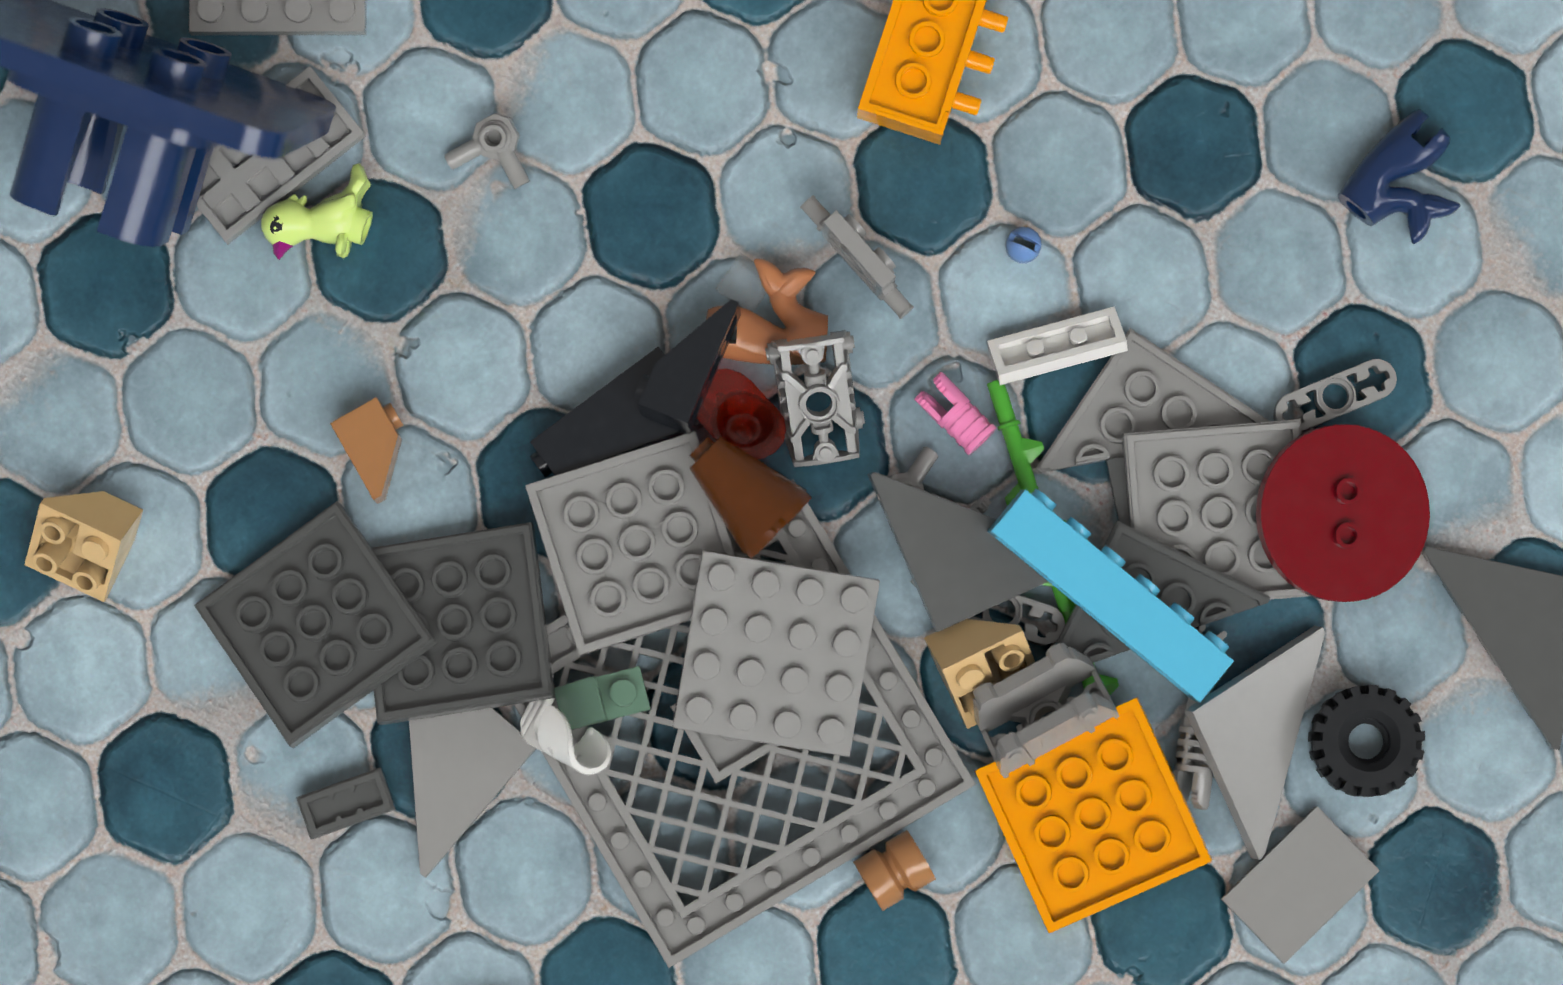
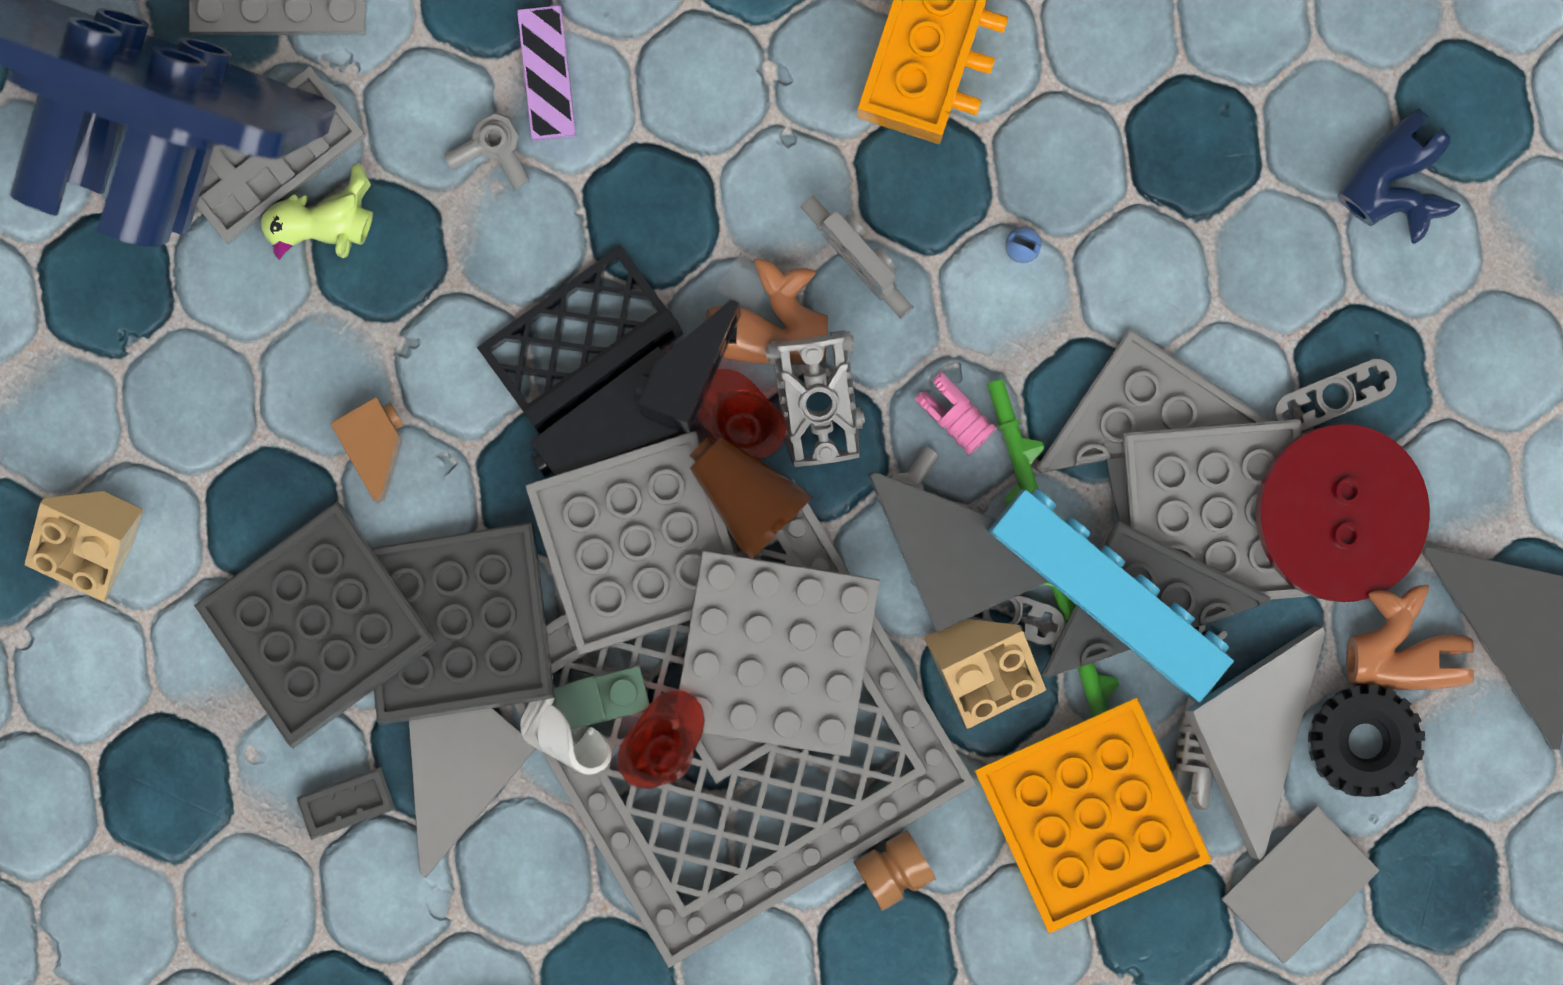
light grey piece [973,643,1120,779] -> none
white plate [987,306,1128,385] -> none
none -> black fence [477,246,684,435]
none -> tile [517,5,576,142]
none -> clear red piece [617,690,705,789]
none -> nougat piece [1346,585,1474,690]

